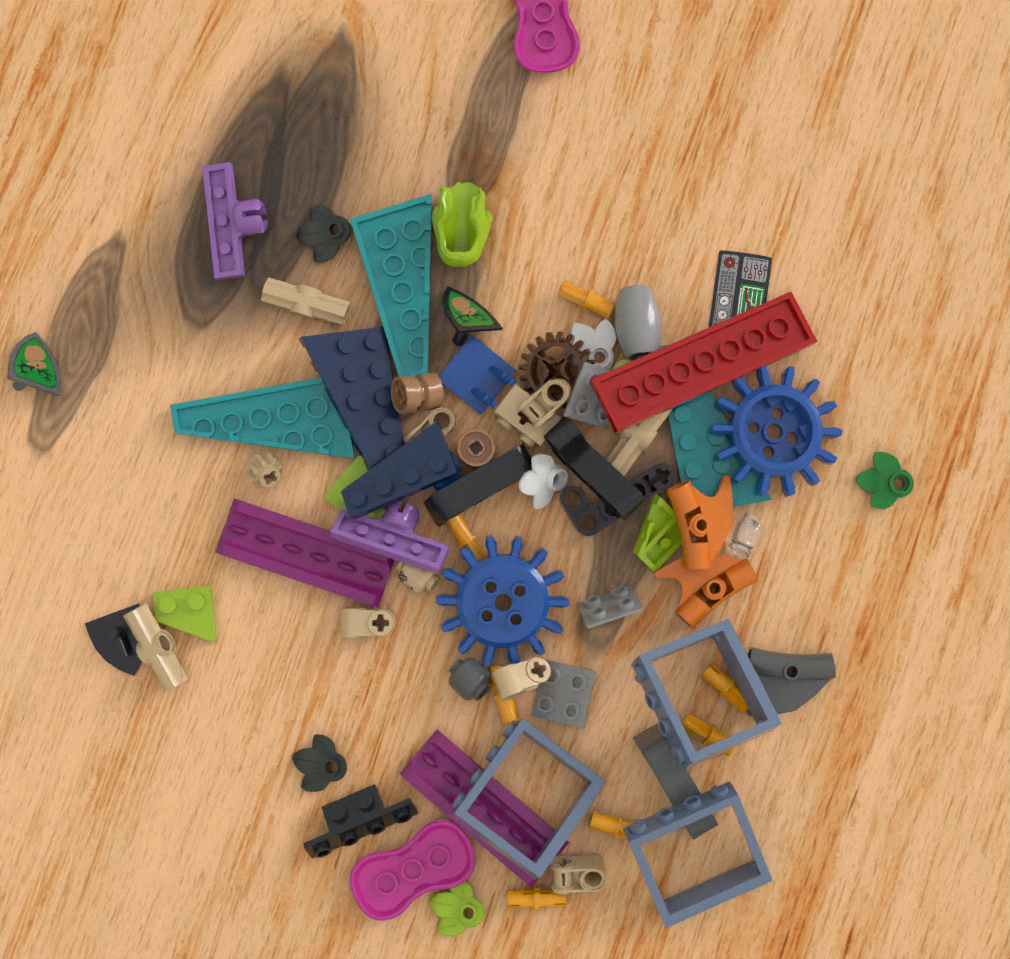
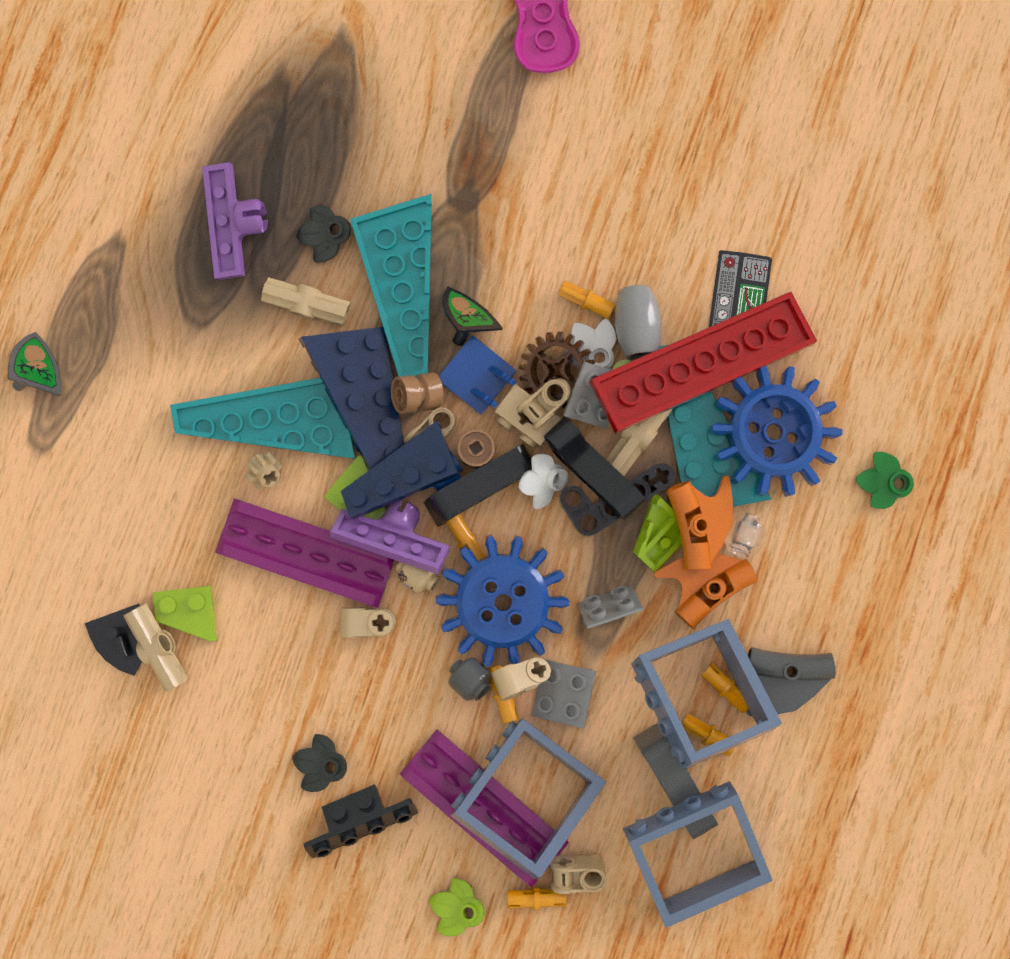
dark pink plate [350,820,475,921] -> none
lime hair [431,182,493,268] -> none
light orange axle [588,810,633,840] -> none

